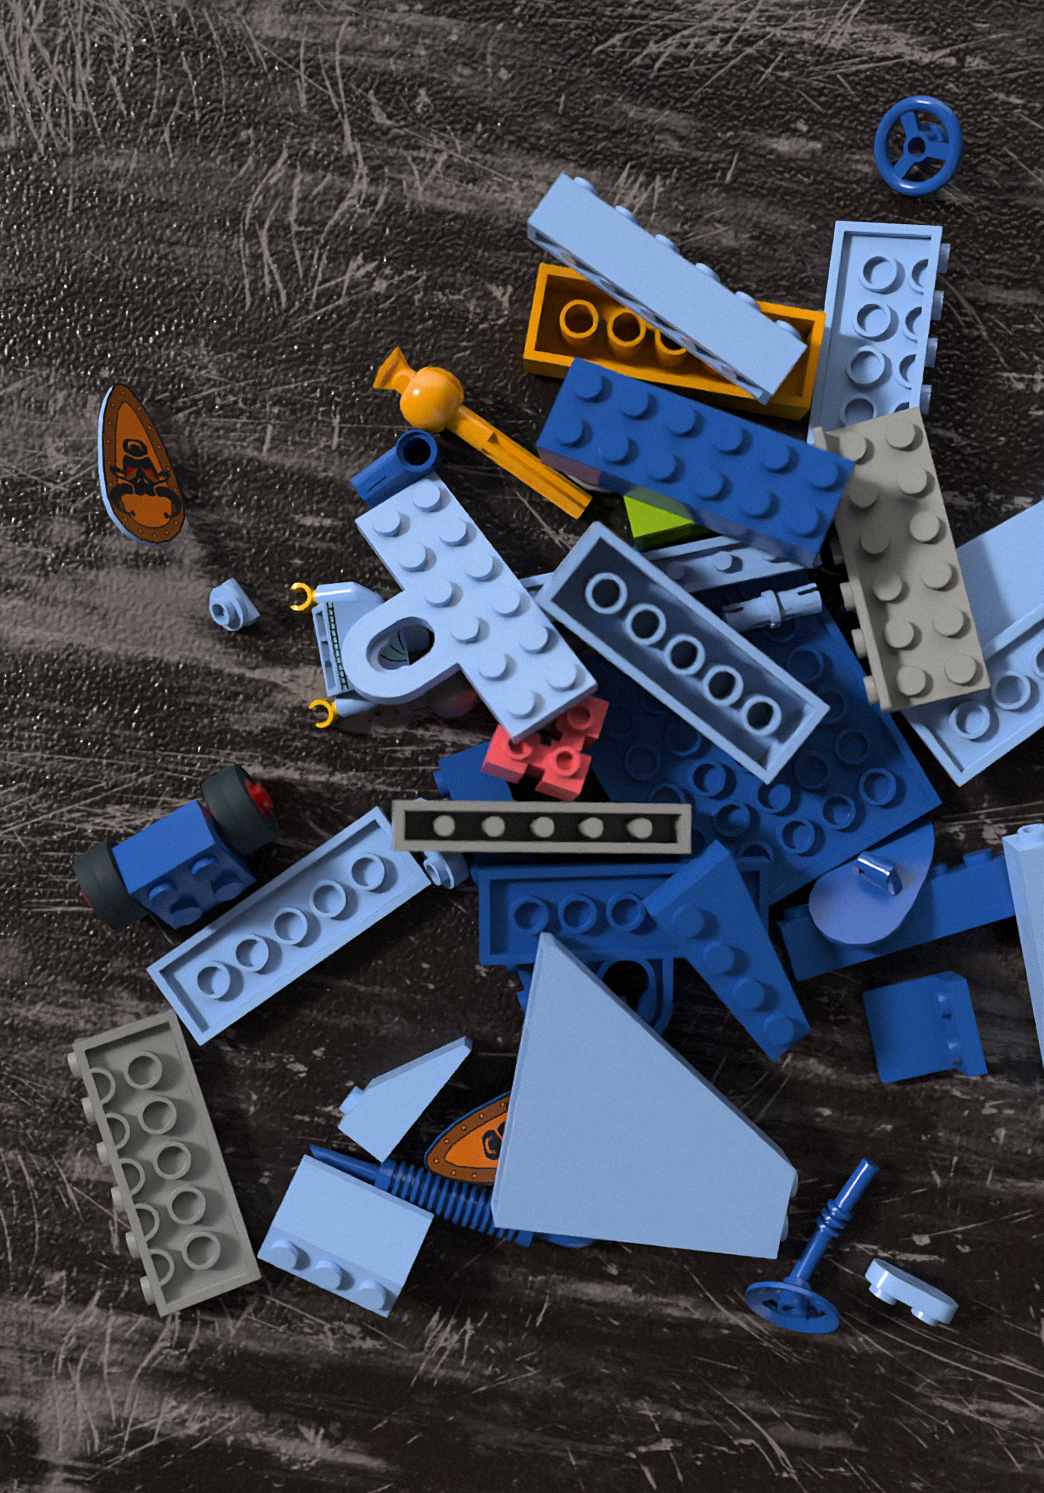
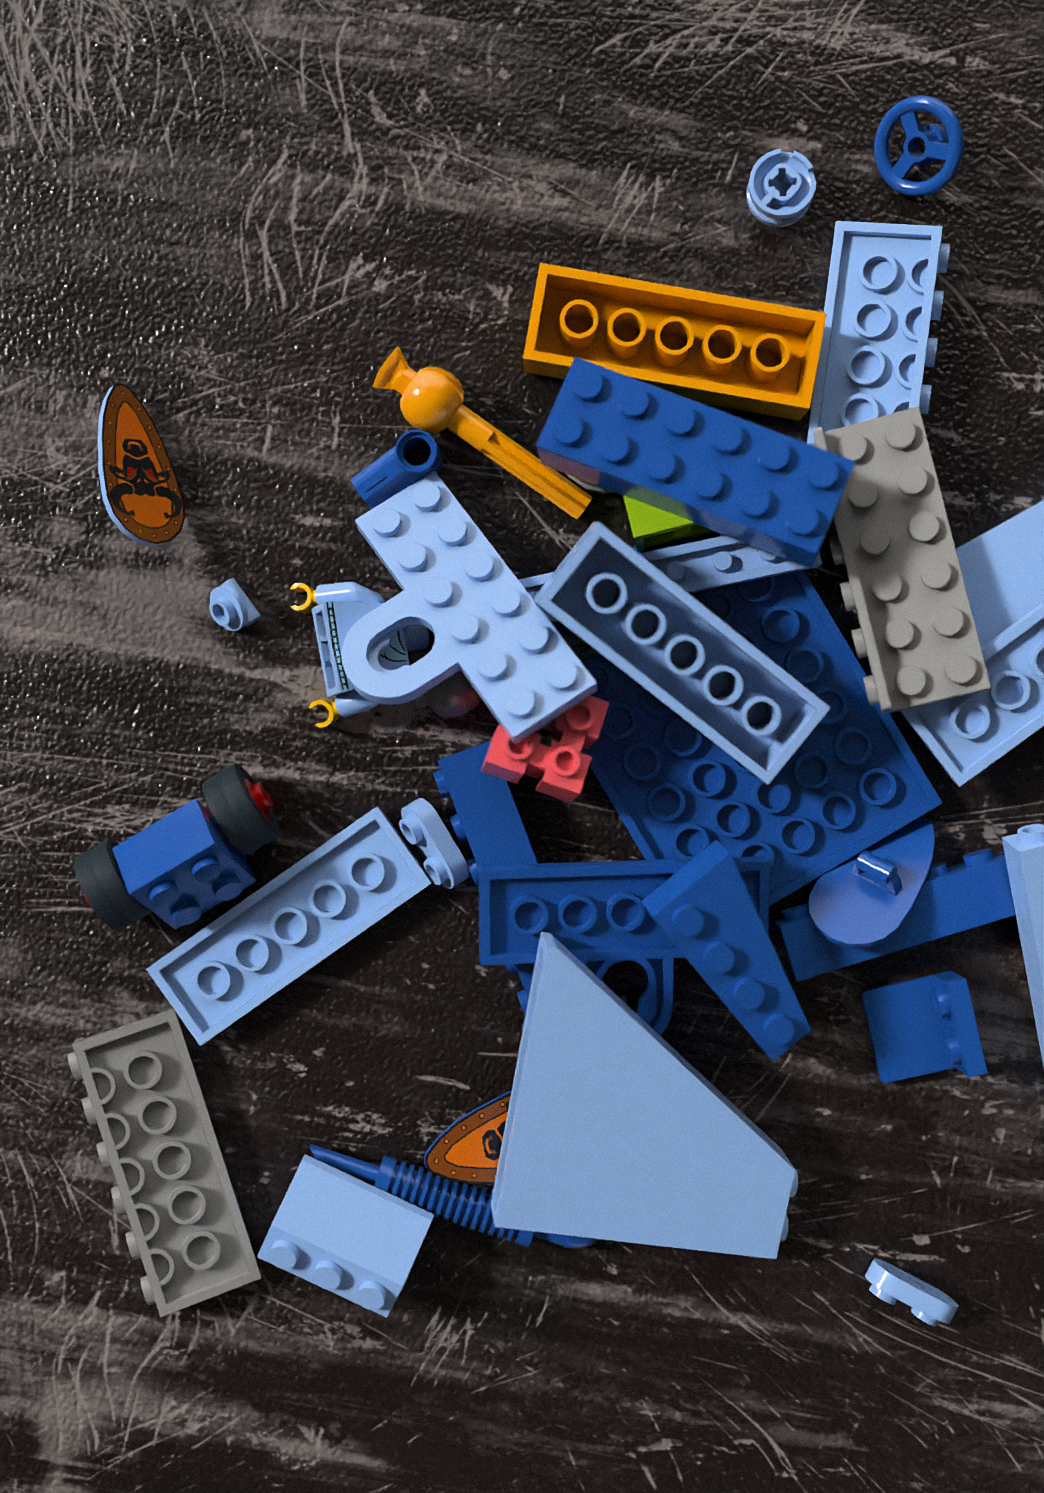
light blue slope [337,1036,473,1163] -> none
light grey brick [391,800,691,854] -> none
light blue brick [527,172,807,405] -> none
light blue pin [720,583,822,633] -> none
blue dish [745,1157,880,1334] -> none
none -> light blue wheel [746,149,816,227]

